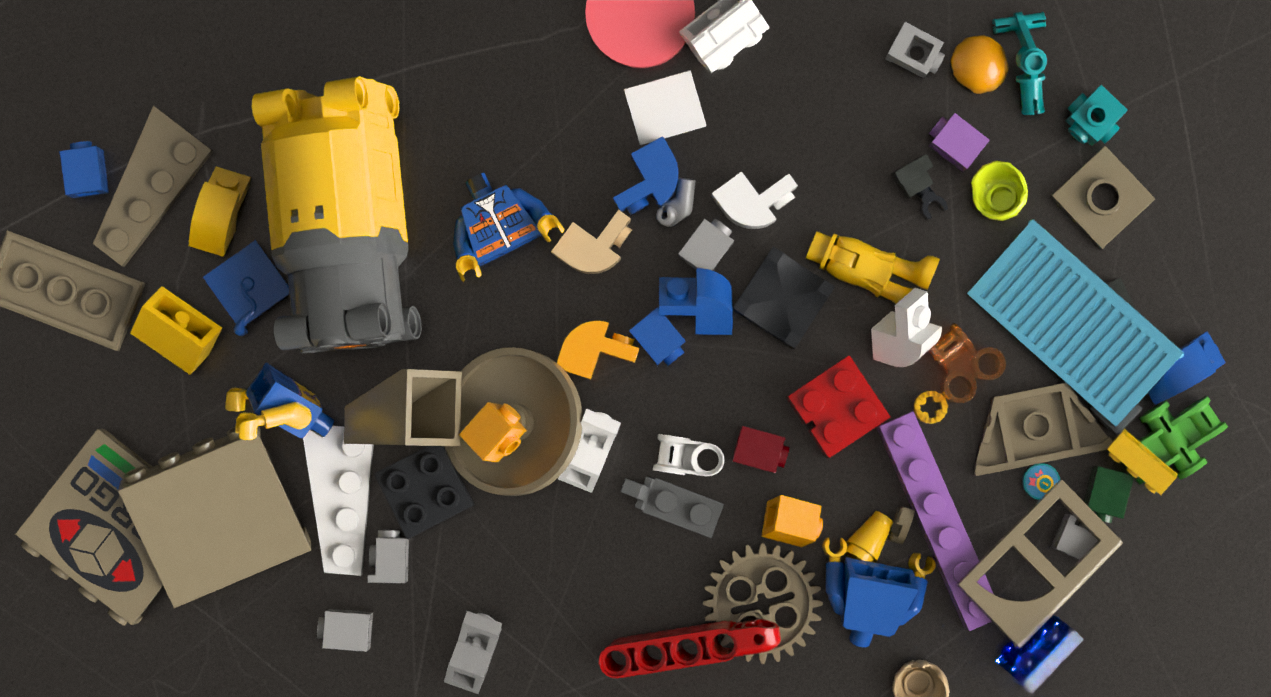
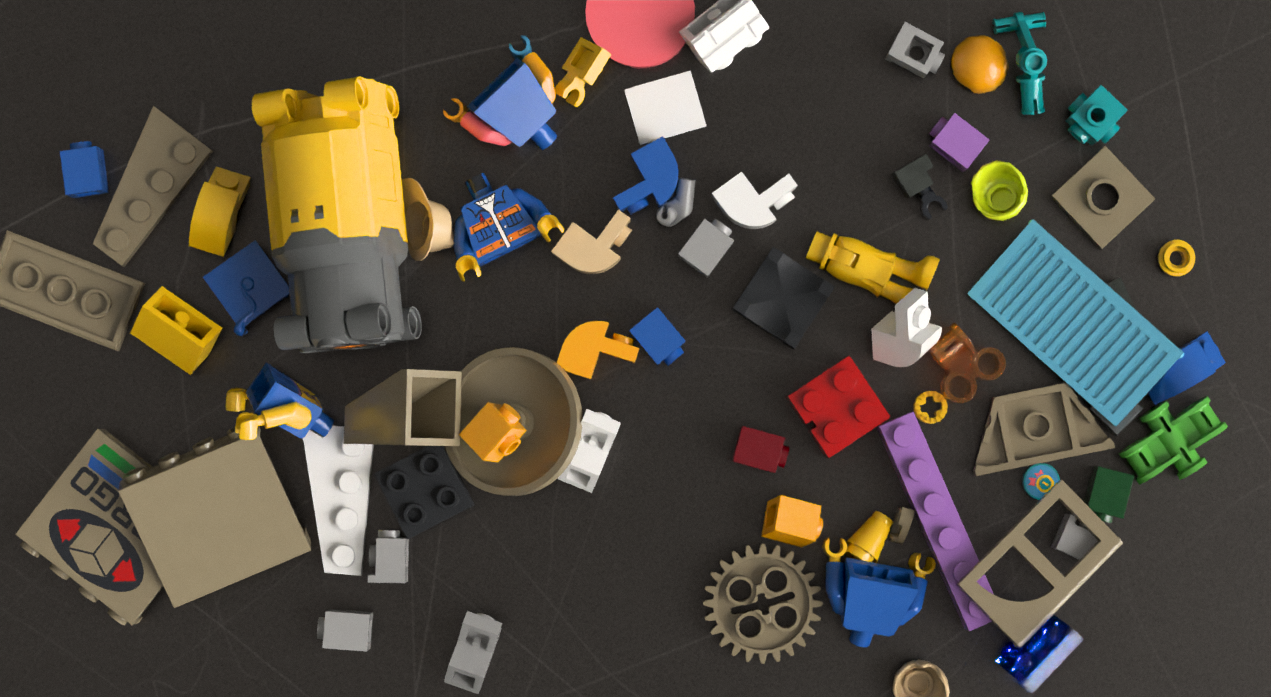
red piece [599,619,781,678] -> none
dark grey hinge [621,476,724,538] -> none
white piece [653,434,725,476] -> none
blue brick [659,268,733,335] -> none
yellow piece [1107,429,1178,495] -> none
none -> tan piece [402,178,454,261]
none -> torso [443,35,557,150]
none -> yellow plate [555,37,611,107]
none -> yellow plate [1158,240,1195,277]

